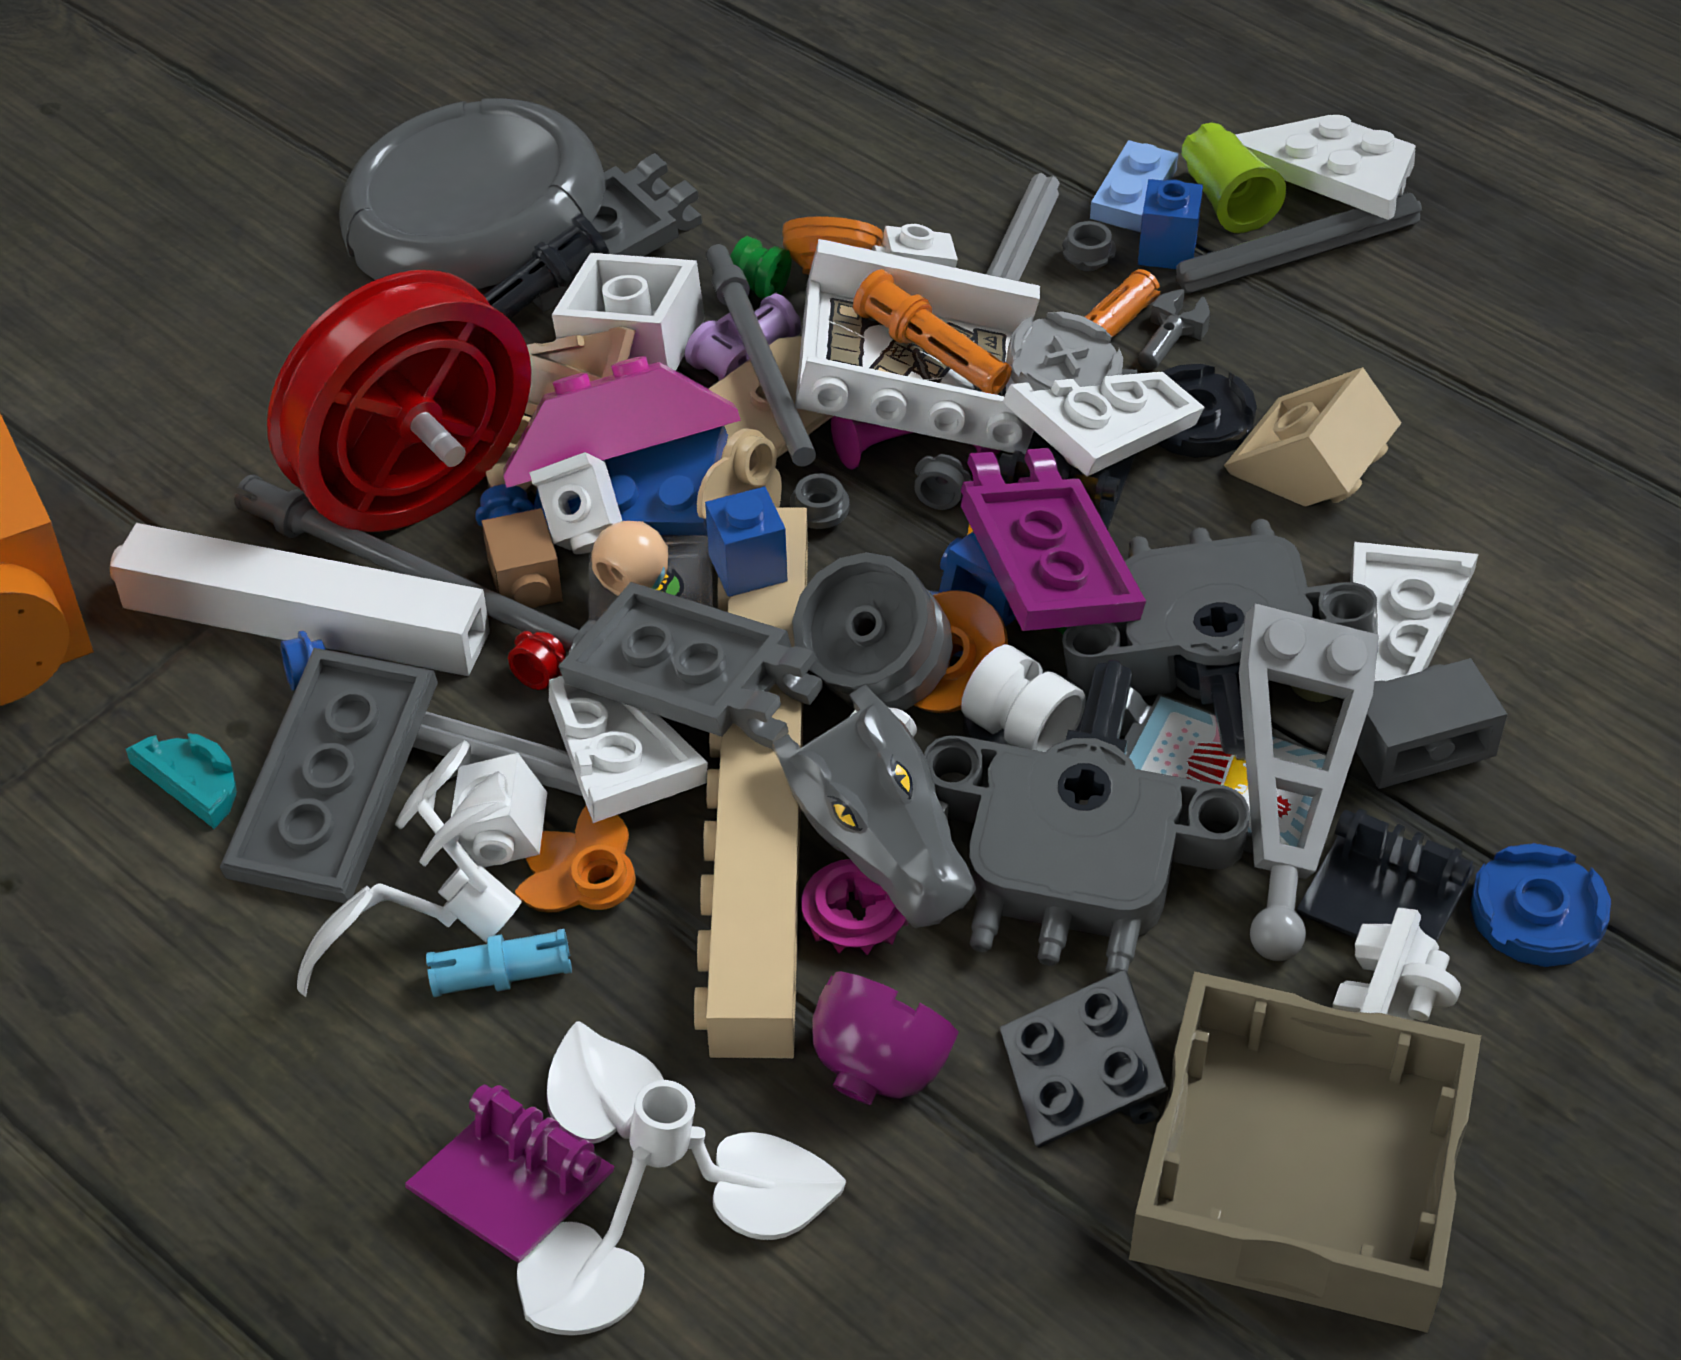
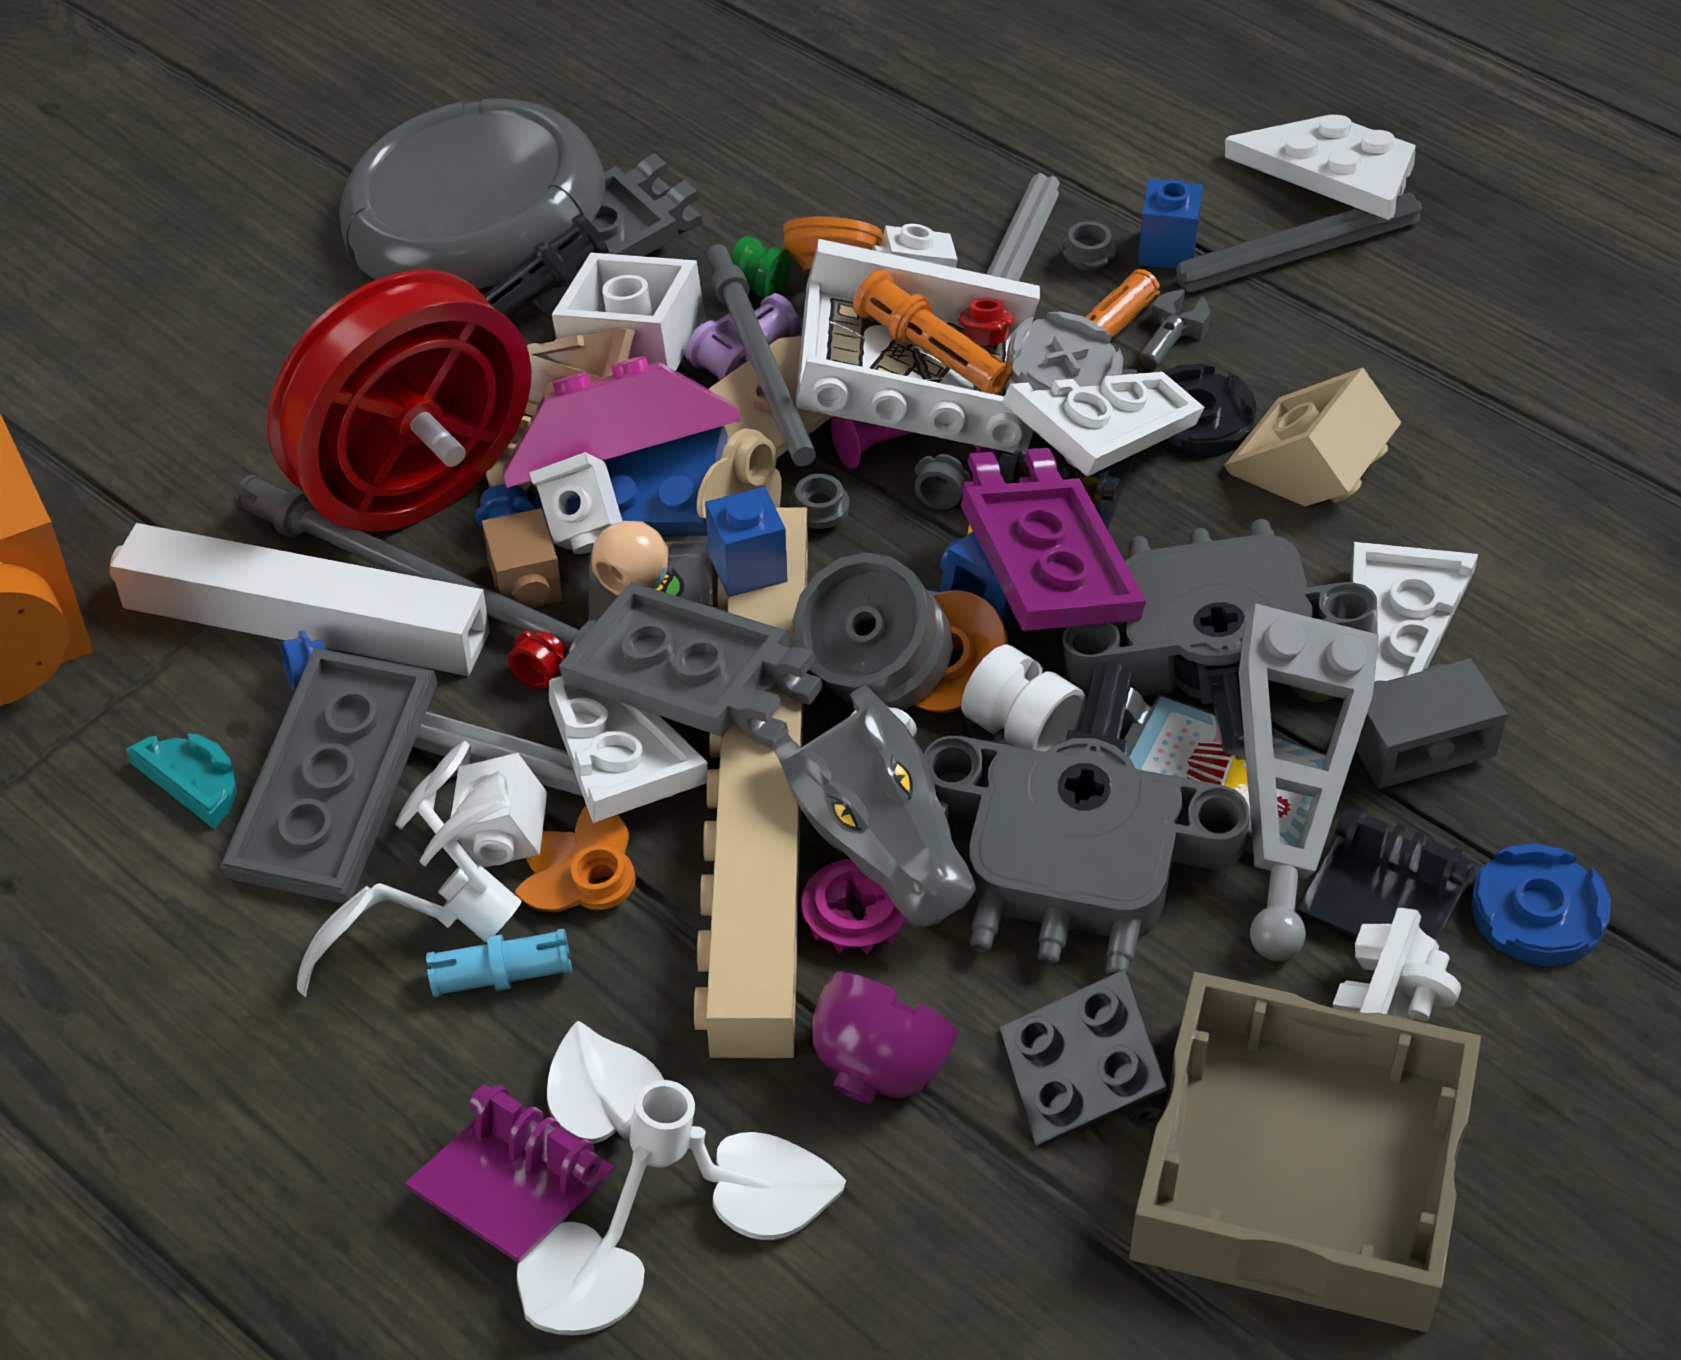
light blue plate [1090,140,1178,232] -> none
lime plant [1181,123,1286,233] -> none
none -> red plate [958,298,1015,345]

